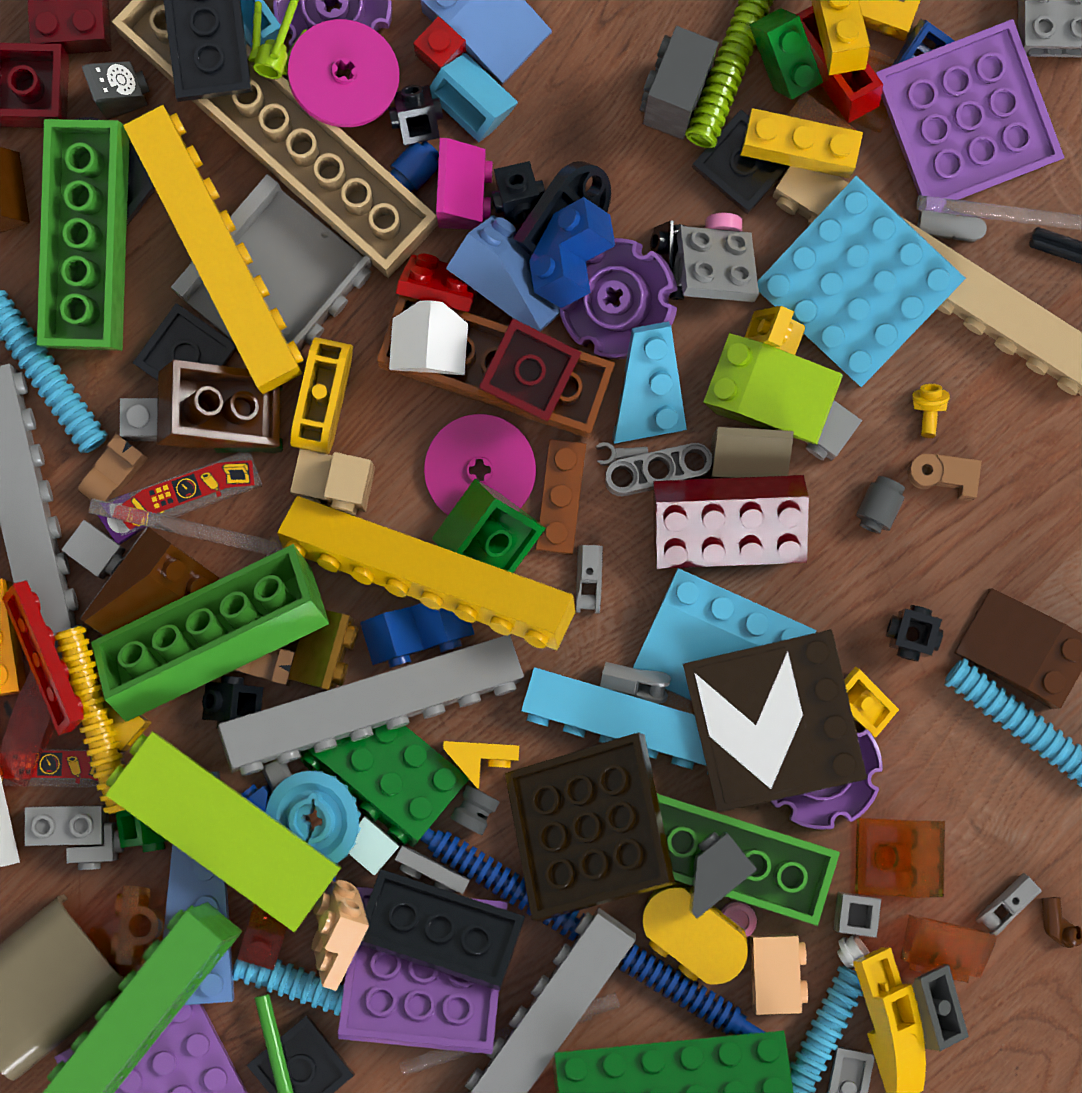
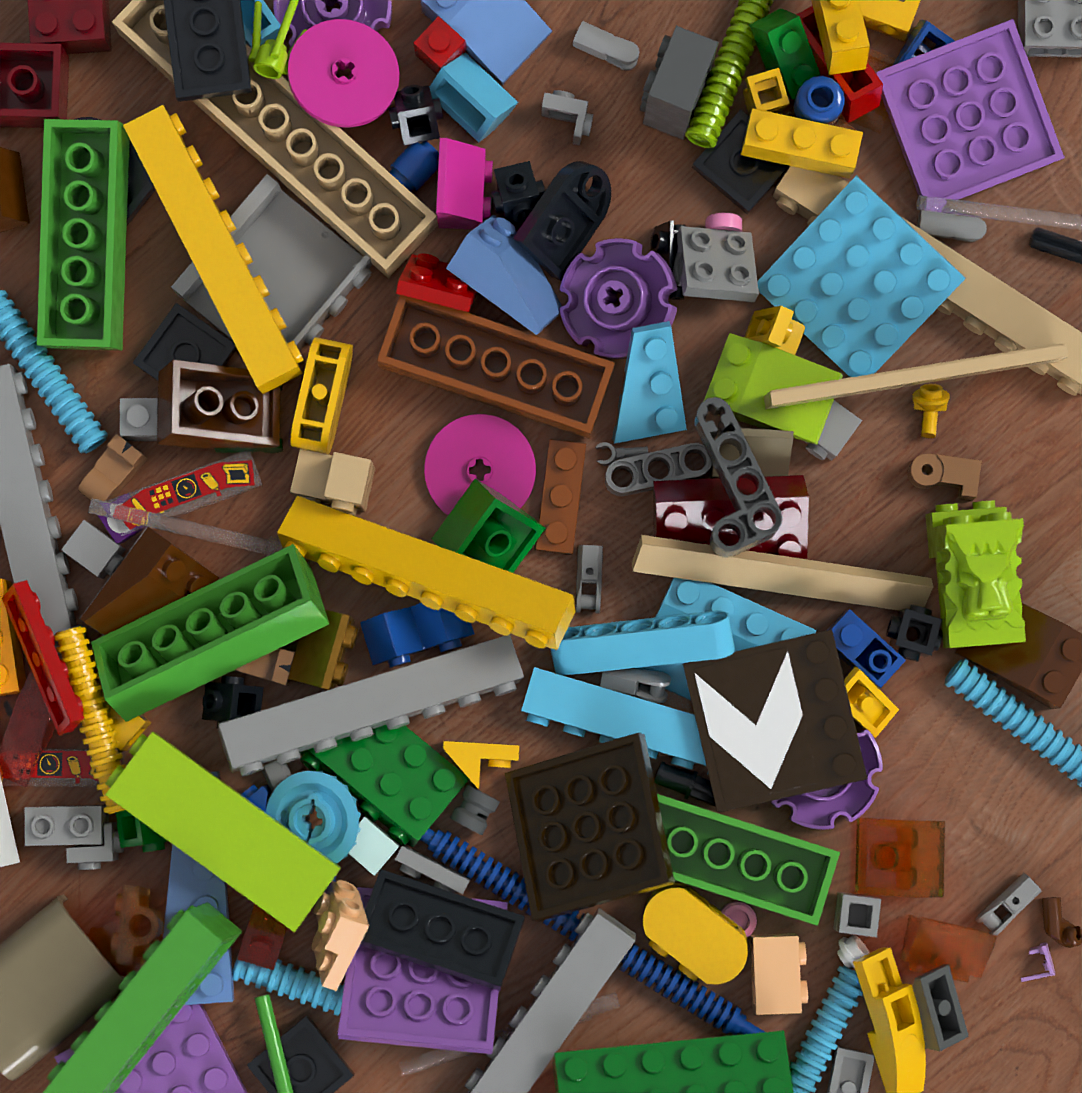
dark grey slope [82,62,150,120] -> none
white slope [389,301,468,375] -> none
dark red brick [478,318,582,422] -> none
blue brick [529,197,615,308] -> none
dark grey slope [689,831,757,919] -> none
dark grey brick [856,476,905,534] -> none
none -> light grey bracket [541,90,593,145]
none -> medium azure beam [550,611,735,675]
none -> light grey bar [573,21,640,71]
none -> tan tile [632,535,933,611]
none -> black axle [654,761,716,807]
none -> dark grey beam [694,397,782,557]
none -> yellow leg [743,68,790,116]
none -> tan tile [764,343,1068,409]
none -> blue head [793,76,845,125]
none -> blue slope [828,609,906,688]
none -> lime brick [925,500,1026,648]
none -> lavender piece [1021,942,1055,982]

